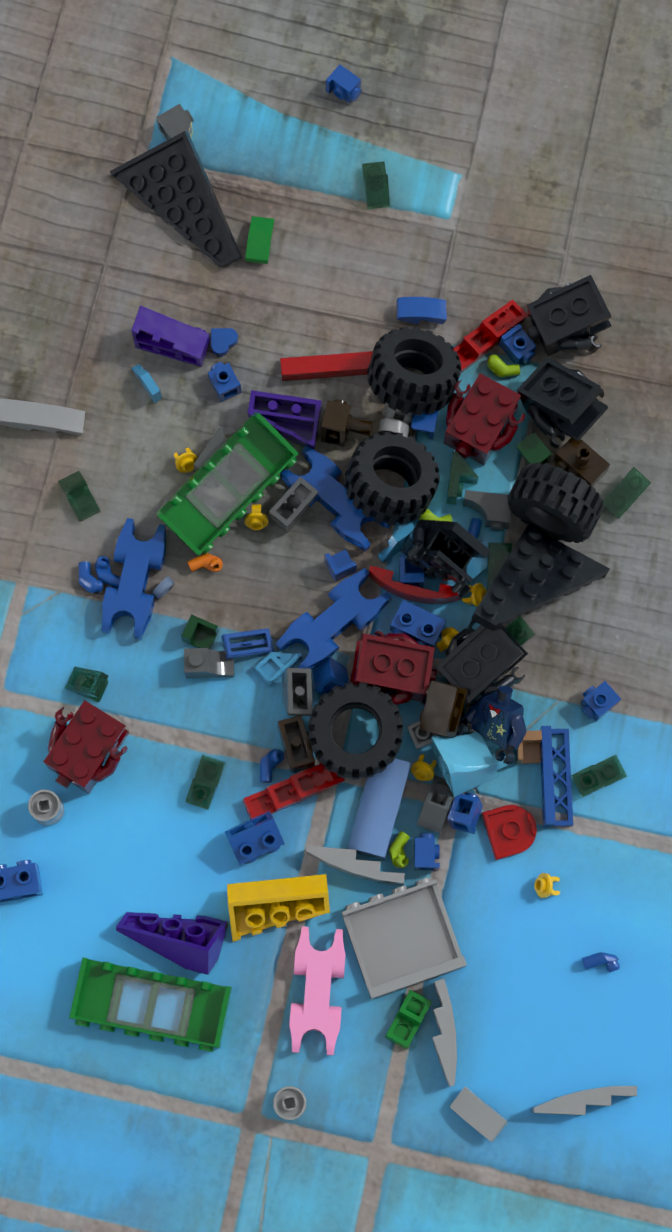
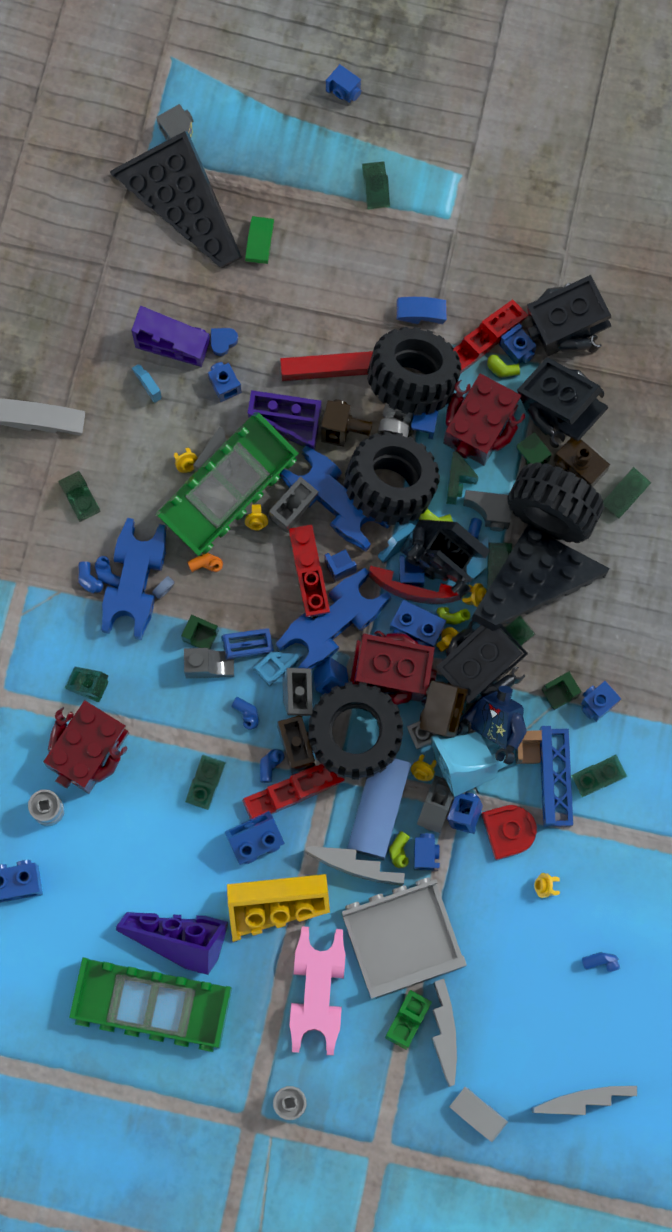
none -> blue arm [231,697,259,730]
none -> red slope [289,525,330,617]
none -> lime arm [436,606,470,625]
none -> dark green panel [542,671,581,710]

